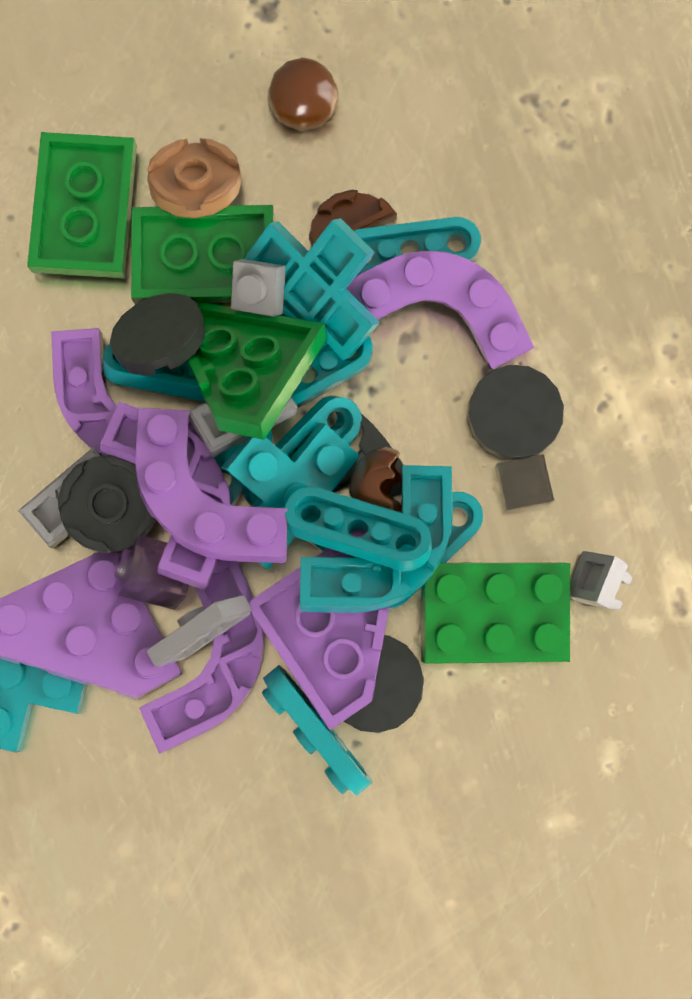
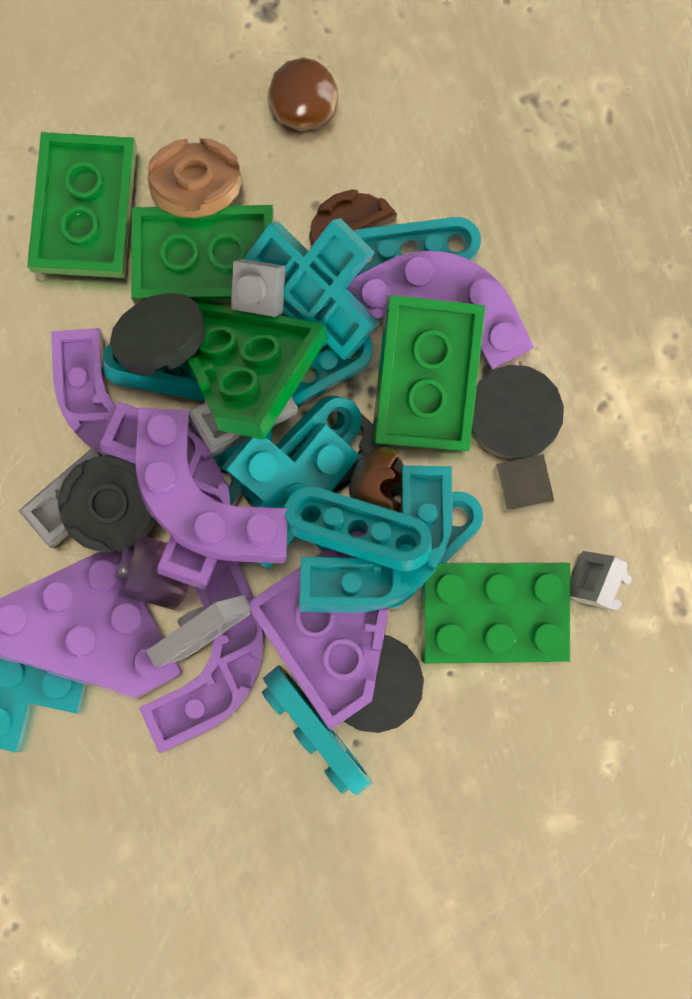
none -> green plate [371,295,486,451]

